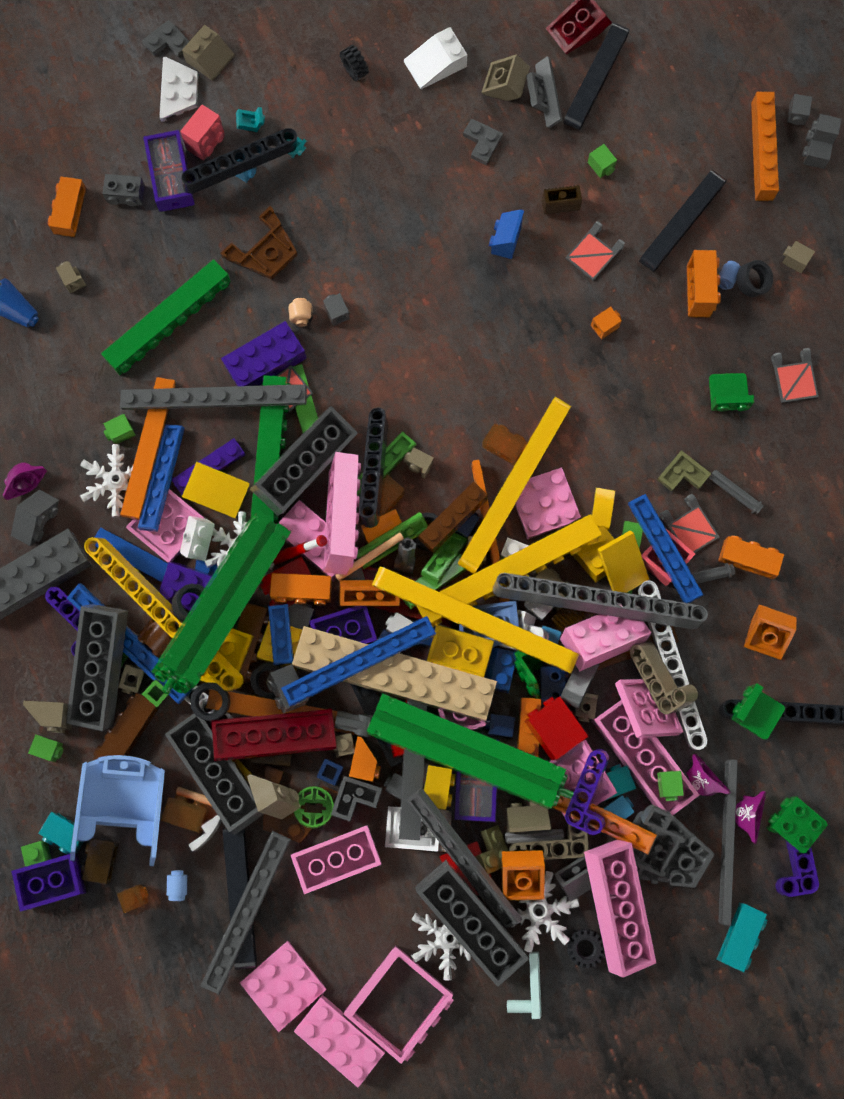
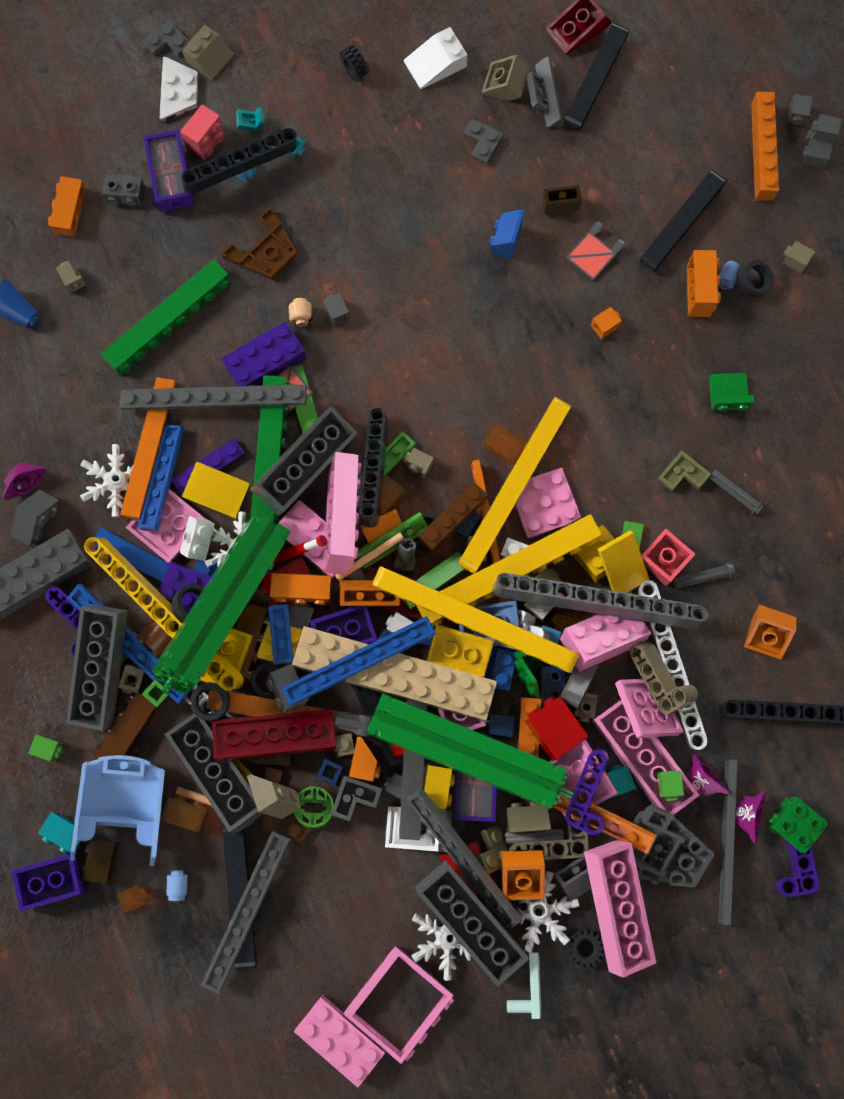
bright green brick [21,841,51,867] -> none
dark tan slope [23,701,72,733] -> none
bright green brick [103,414,136,444] -> none
white slope [189,815,222,852] -> none
bright pink plate [240,941,327,1032] -> none
bright pink brick [291,825,382,894] -> none
bright green tile [421,533,467,584] -> none
bright green brick [587,144,617,178] -> none
yellow slope [592,488,615,530] -> none
dark azure brick [603,795,634,819] -> none
blue tile [628,494,703,603] -> none
coral flag [659,494,719,553] -> none
teal brick [716,903,767,972] -> none
orange brick [718,536,784,579] -> none
green bracket [731,683,785,740] -> none
flag [771,348,819,403] -> none

